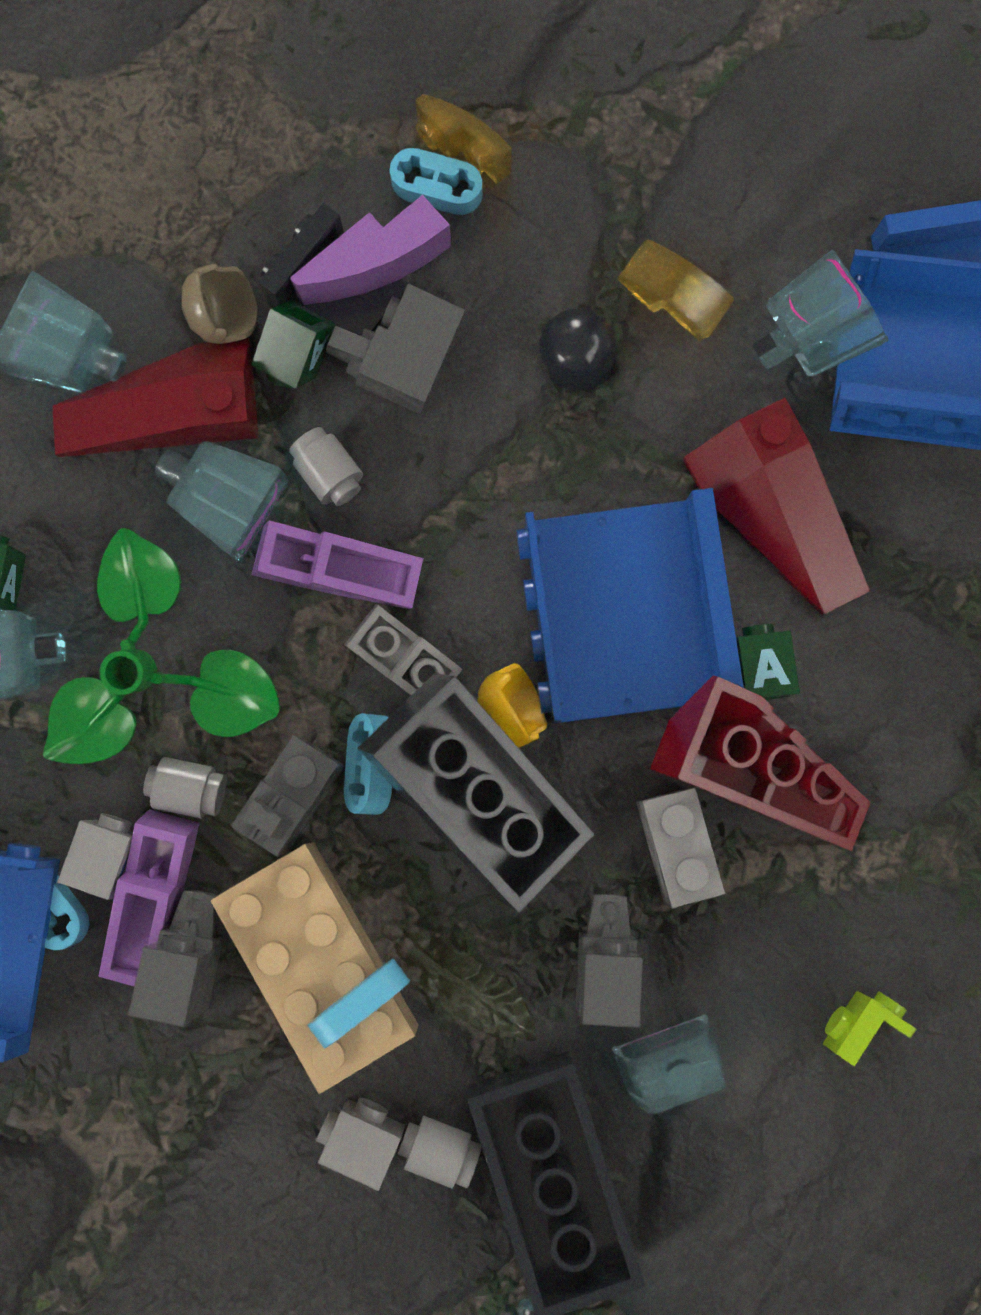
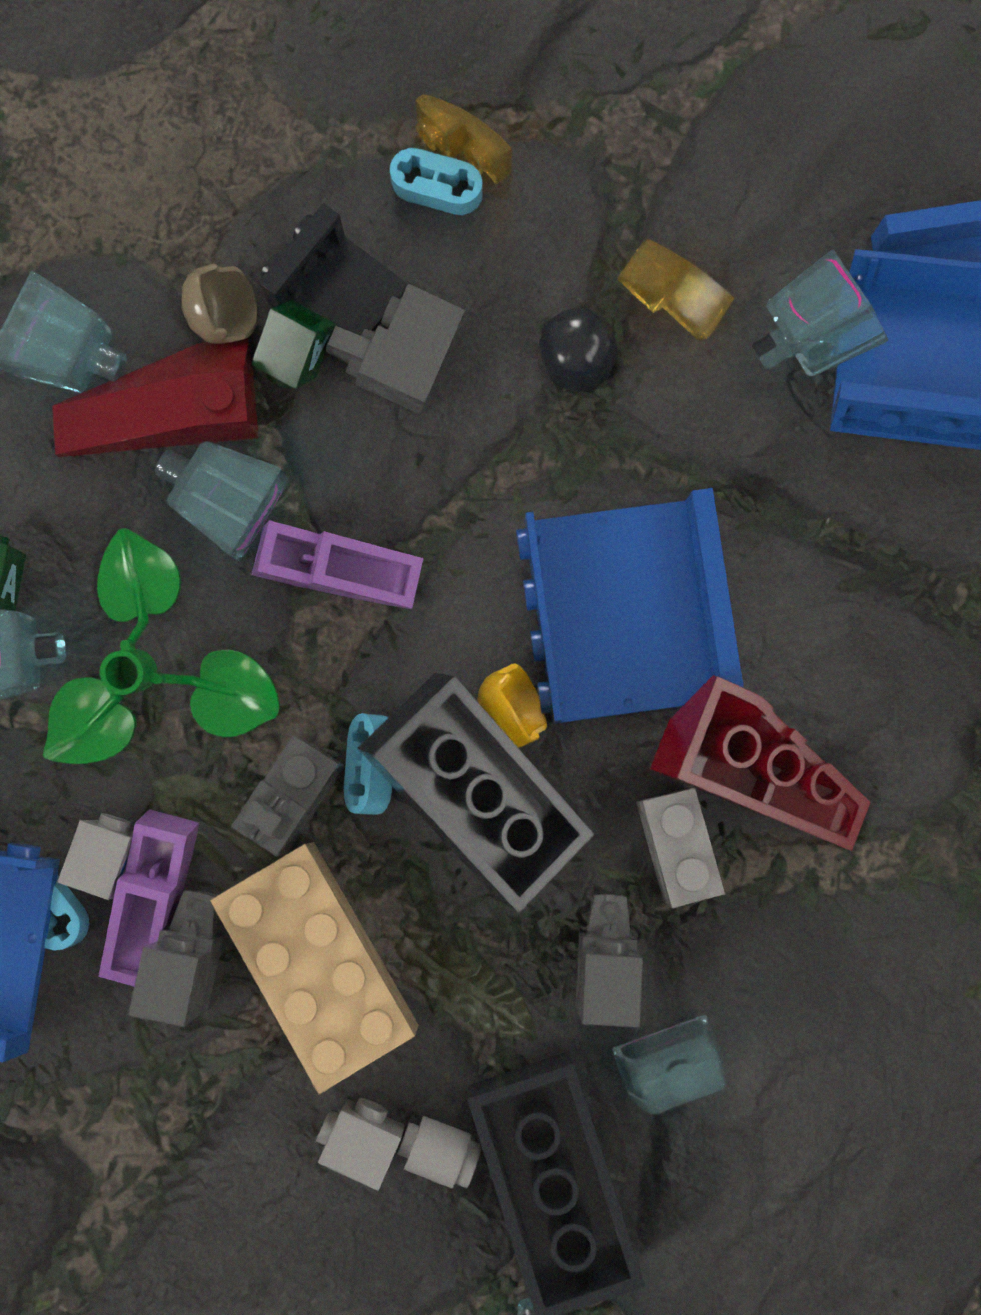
light grey brick [143,757,227,819] -> none
light grey brick [289,427,363,506] -> none
medium lavender slope [290,195,451,305] -> none
medium azure beam [307,958,410,1049] -> none
light grey slope [344,604,462,696] -> none
dark red wedge [683,397,870,615] -> none
dark green brick [736,624,800,700] -> none
lime bracket [823,991,916,1067] -> none

